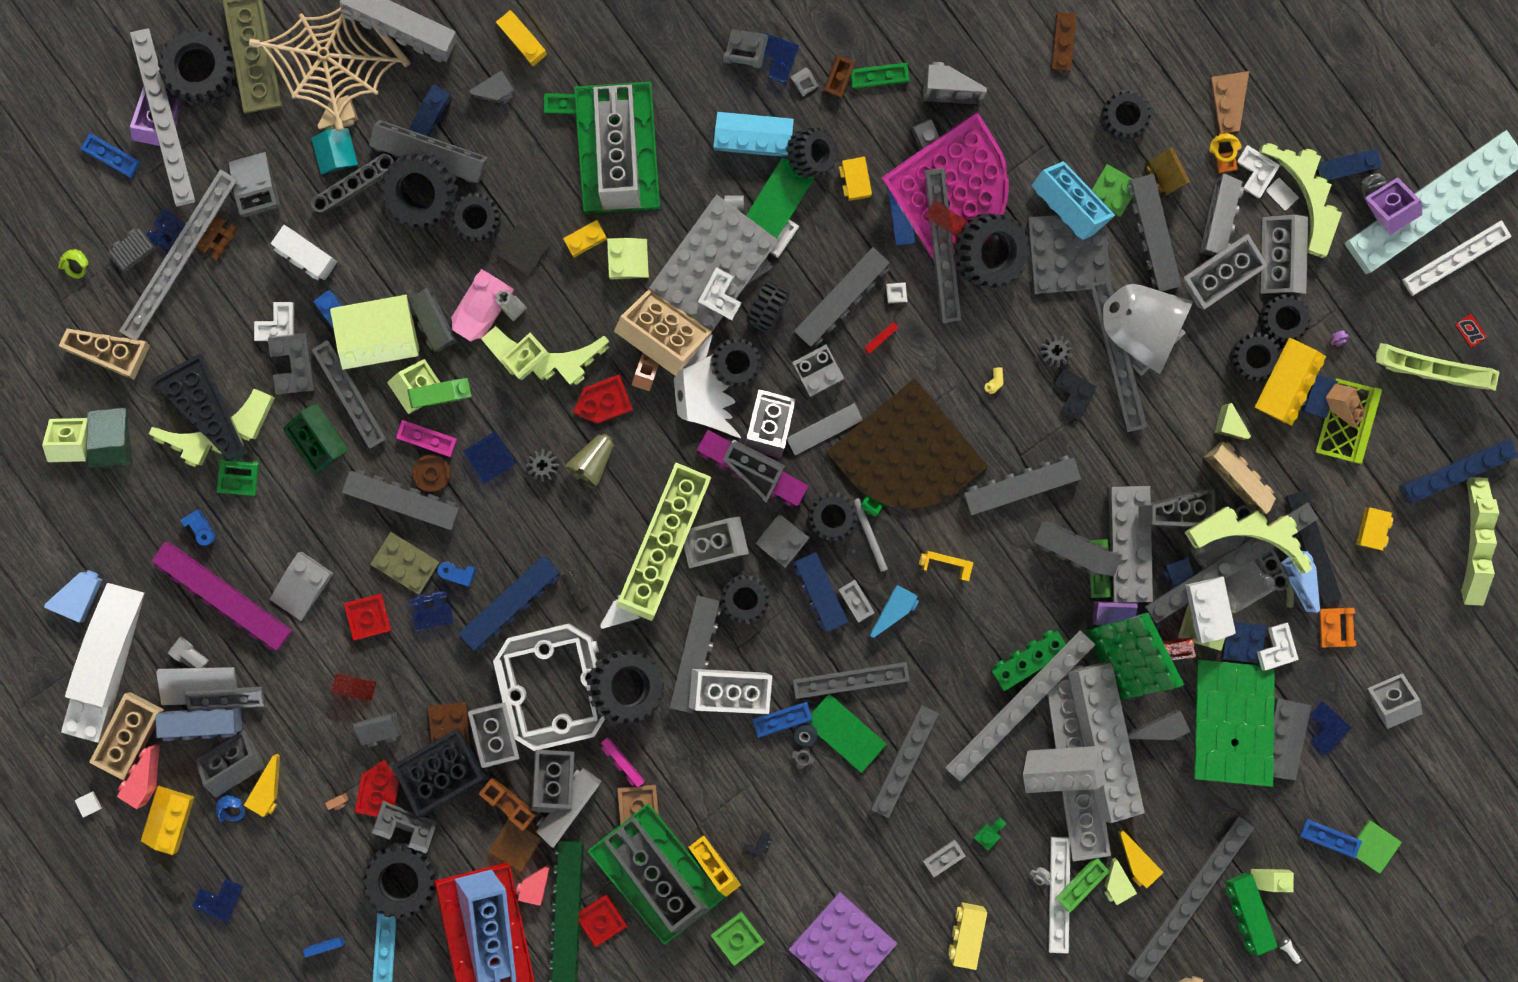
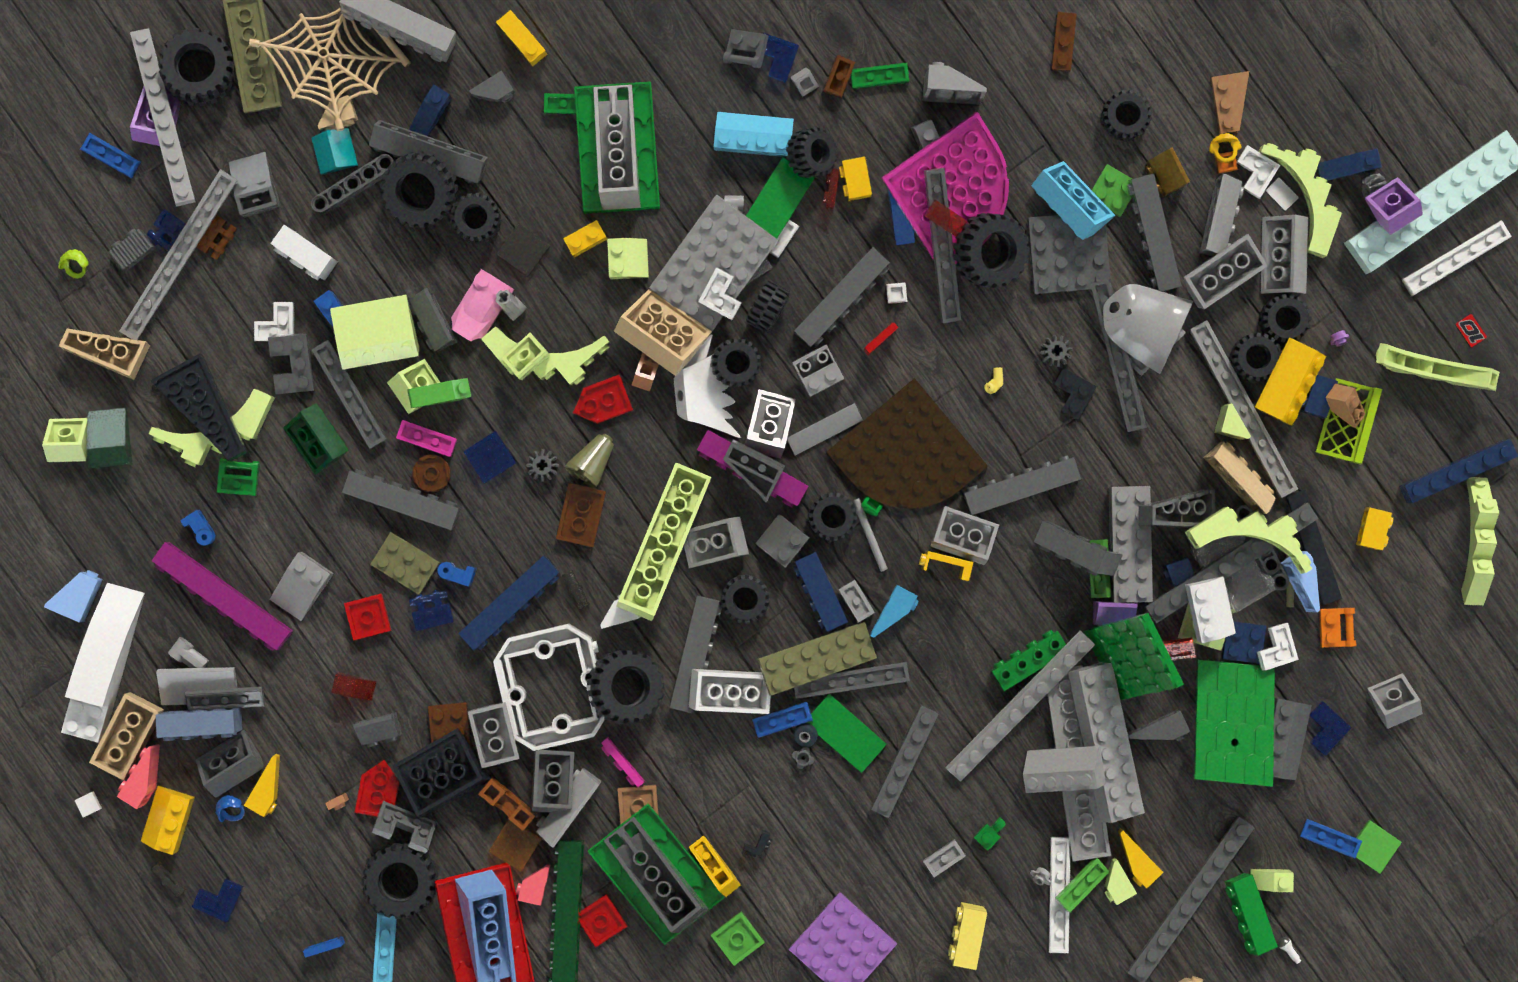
none -> reddish brown plate [556,483,606,547]
none -> olive plate [757,622,877,696]
none -> clear red plate [823,168,840,209]
none -> light grey slope [930,506,999,565]
none -> light grey plate [1189,320,1298,498]

